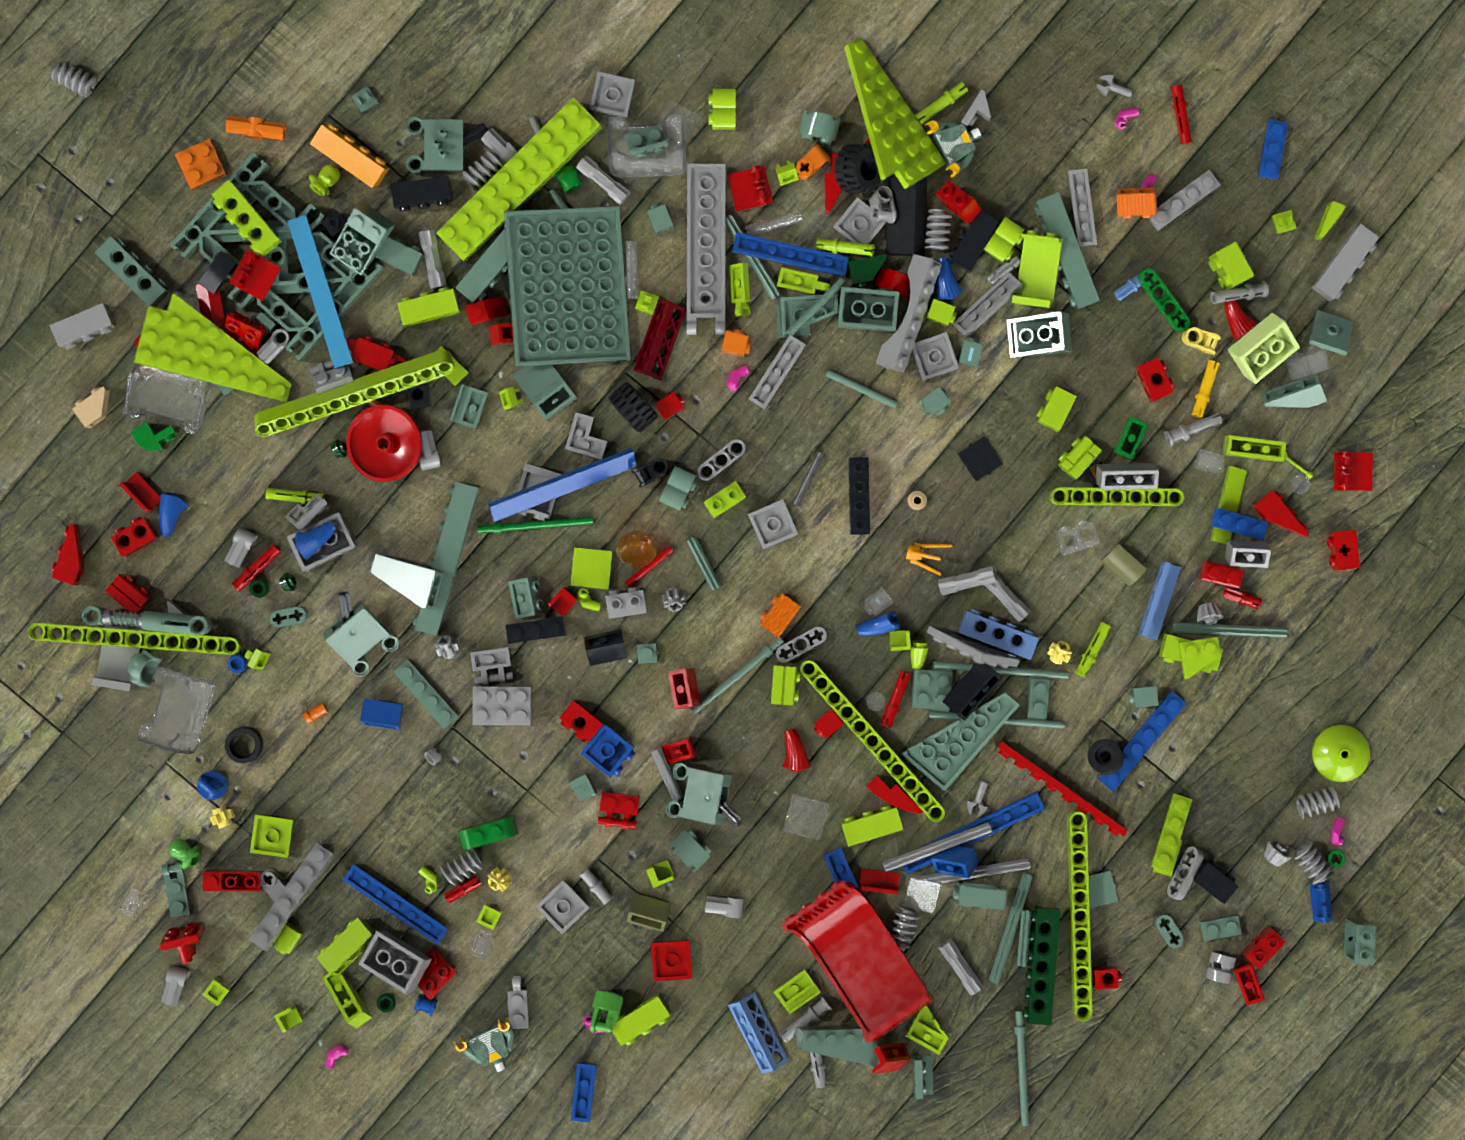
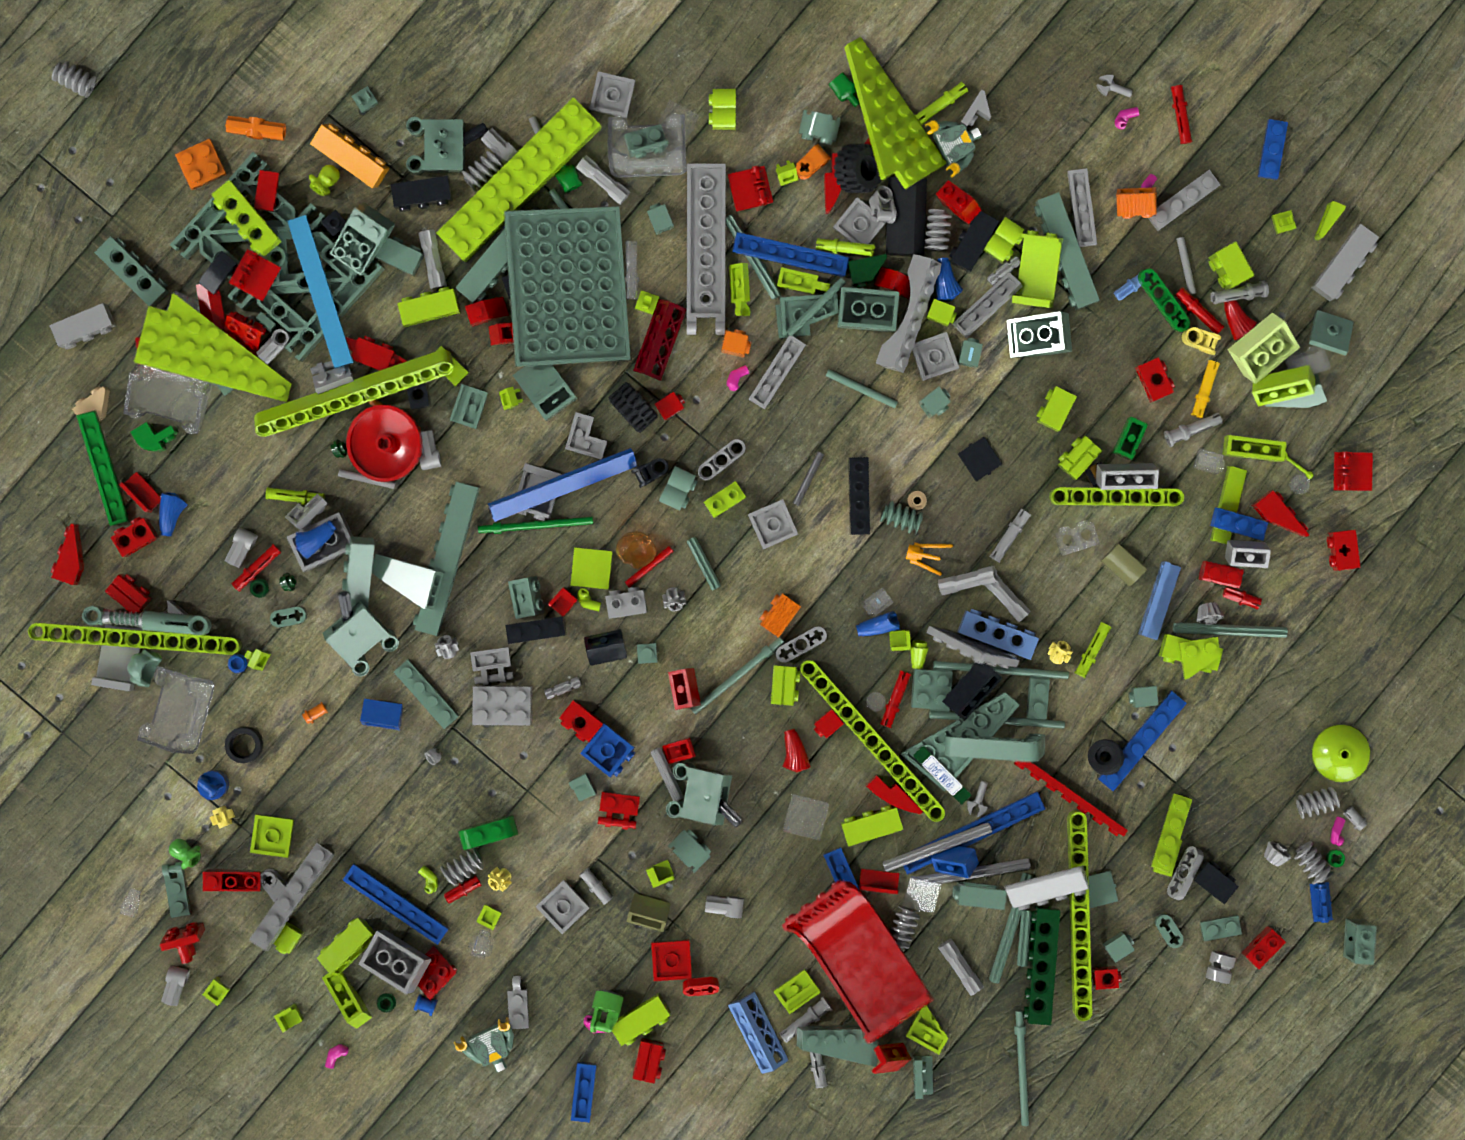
clear pin [745,210,803,236] -> none
red brick [1233,962,1265,1006] -> none
none -> green tile [76,410,130,526]
none -> red tile [254,170,280,212]
none -> light grey bar [338,469,396,489]
none -> brick [342,536,374,608]
none -> light grey axle [544,677,581,699]
none -> red brick [632,1038,666,1084]
none -> red beam [682,977,719,996]
none -> green piece [828,72,860,107]
none -> sand green piece [880,501,923,535]
none -> sticker [913,746,971,805]
none -> sand green beam [945,734,1045,762]
none -> light grey pin [989,509,1031,563]
none -> slope [1005,866,1090,910]
none -> sand green brick [1103,932,1135,963]
none -> red pin [1174,287,1225,334]
none -> light grey bar [1176,237,1196,294]
none -> lime brick [1252,365,1316,407]
none -> light grey pin [1343,806,1368,831]

